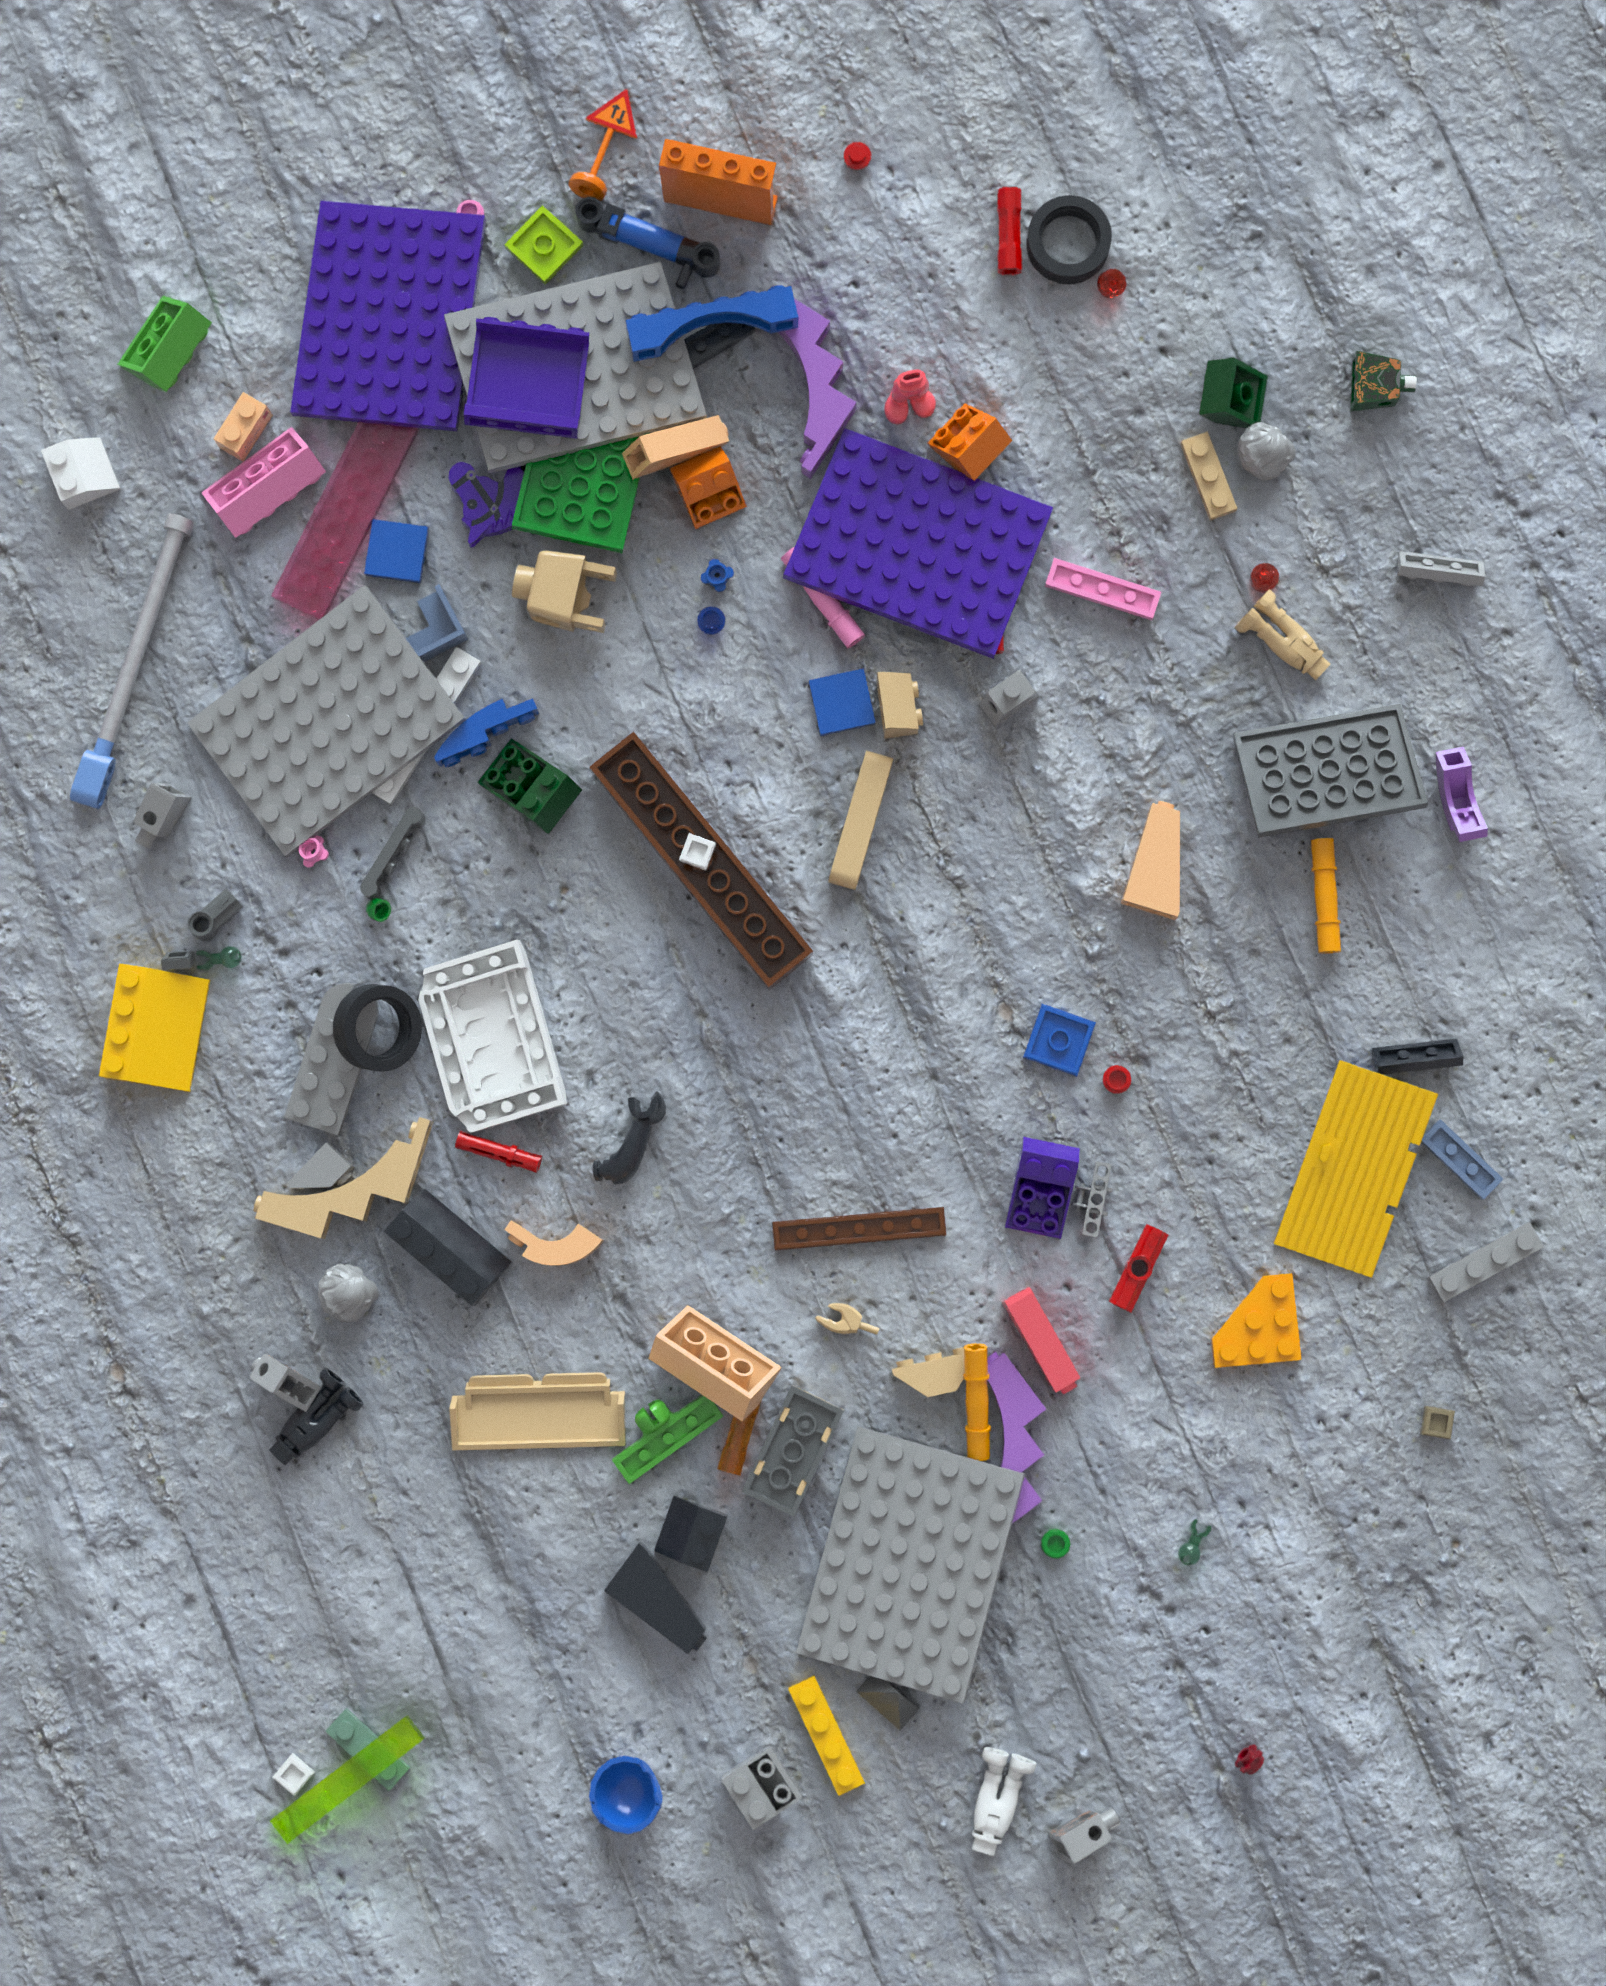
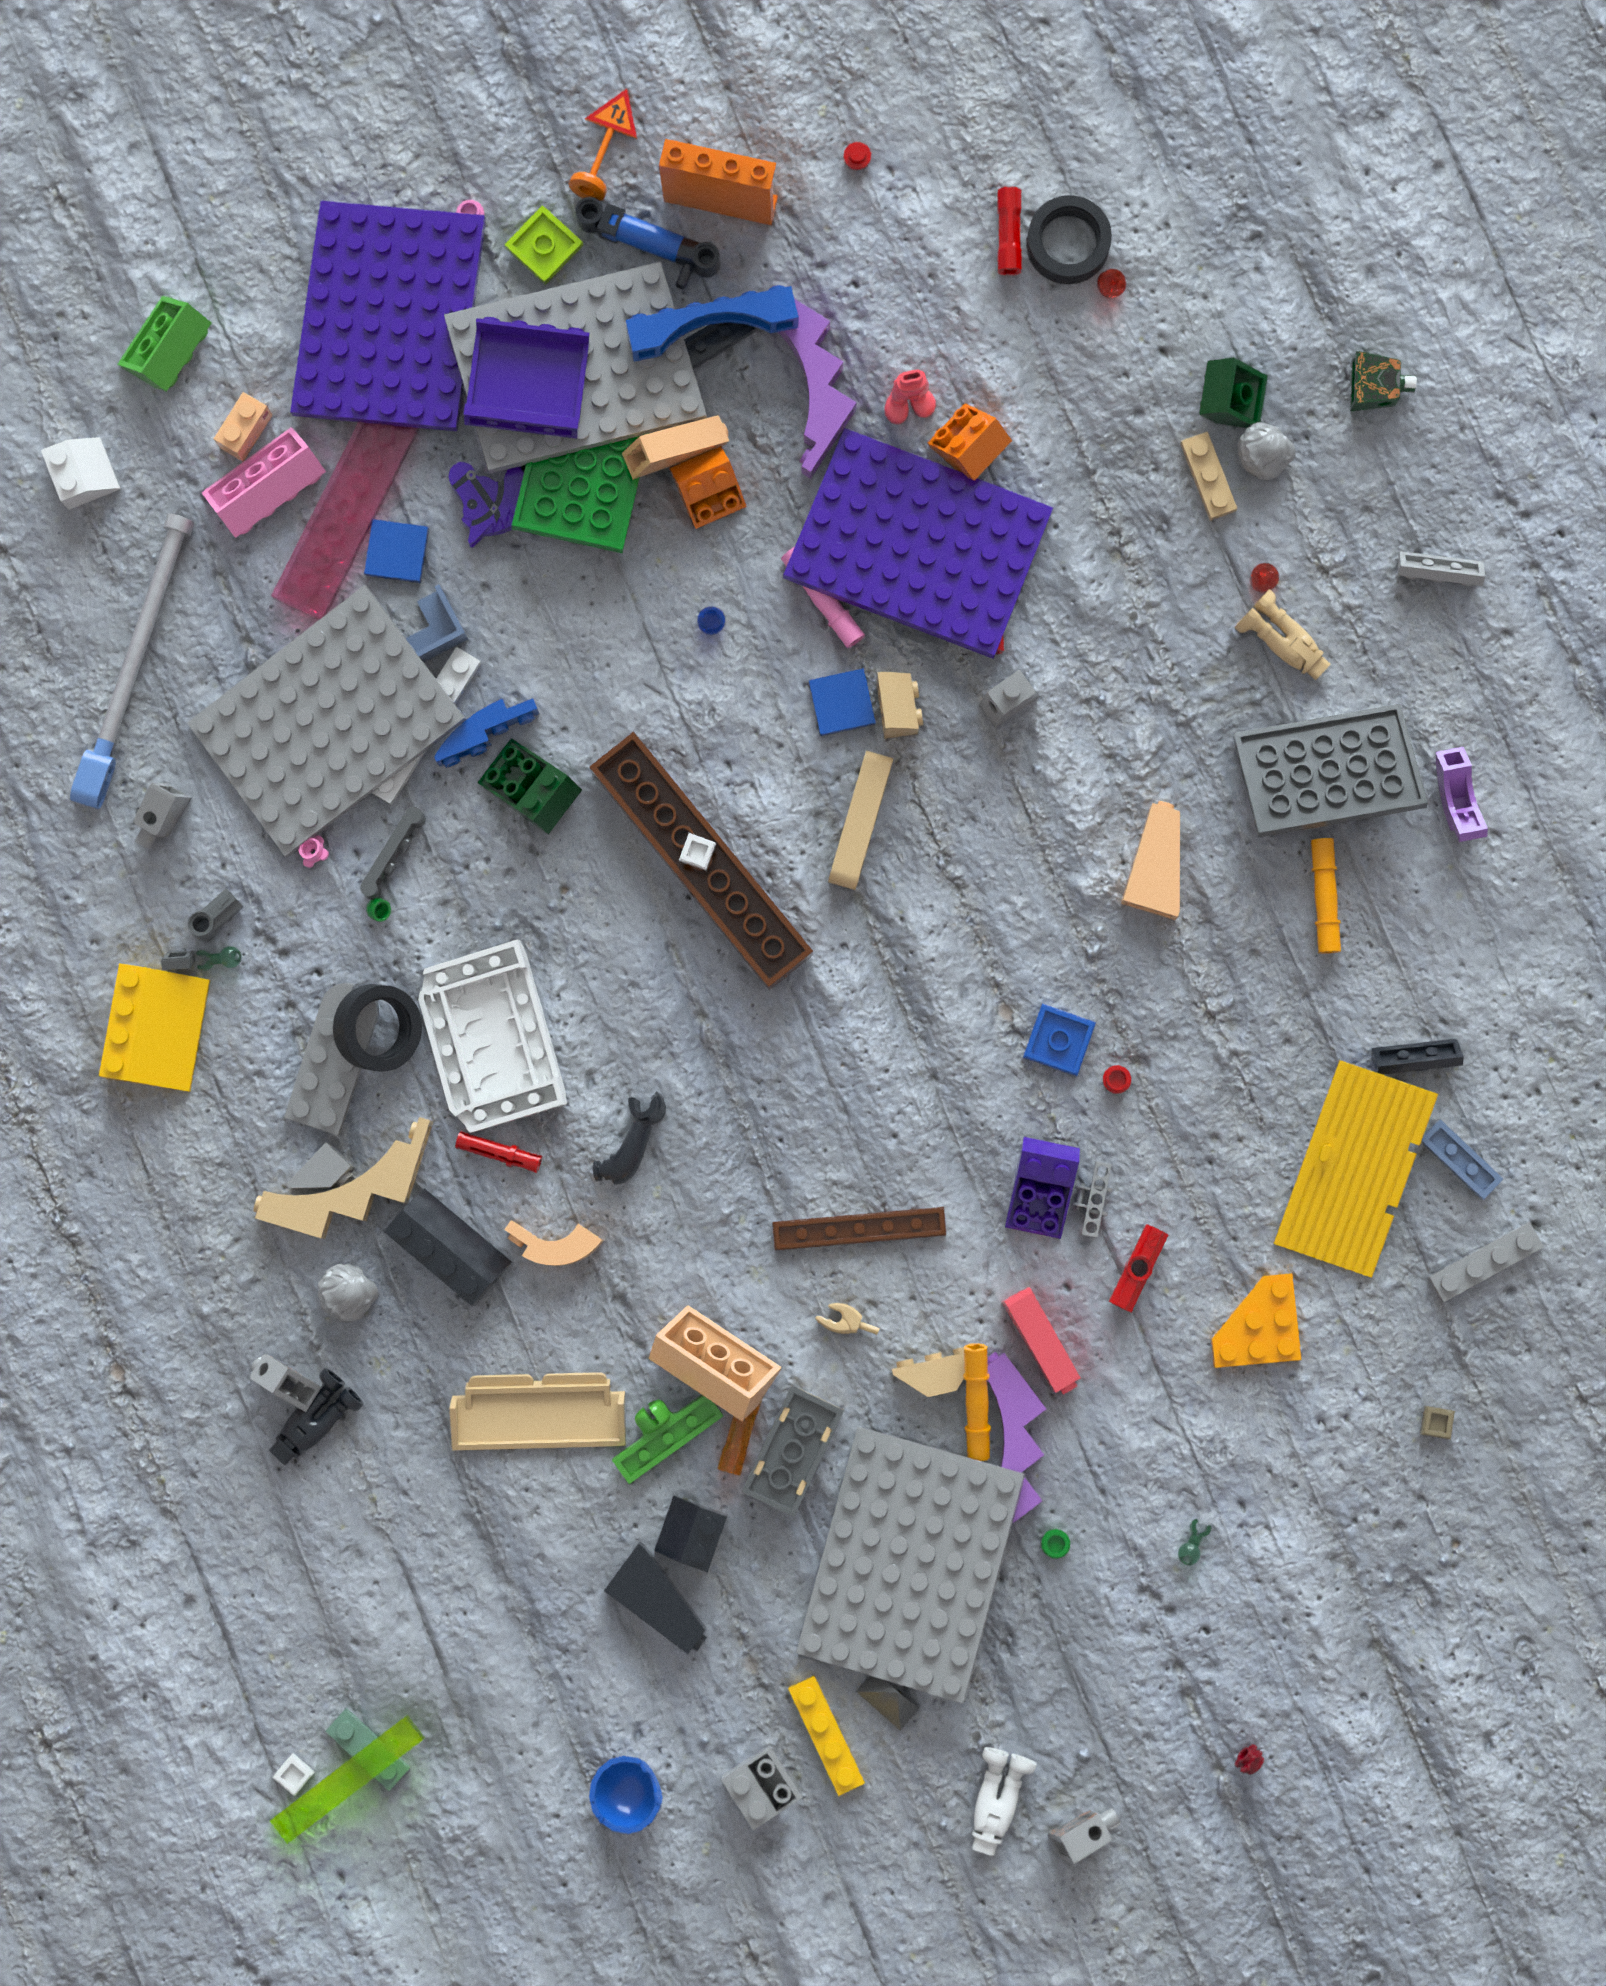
tan piece [512,550,617,633] -> none
blue plate [701,559,734,592] -> none
bright pink plate [1045,558,1161,620] -> none

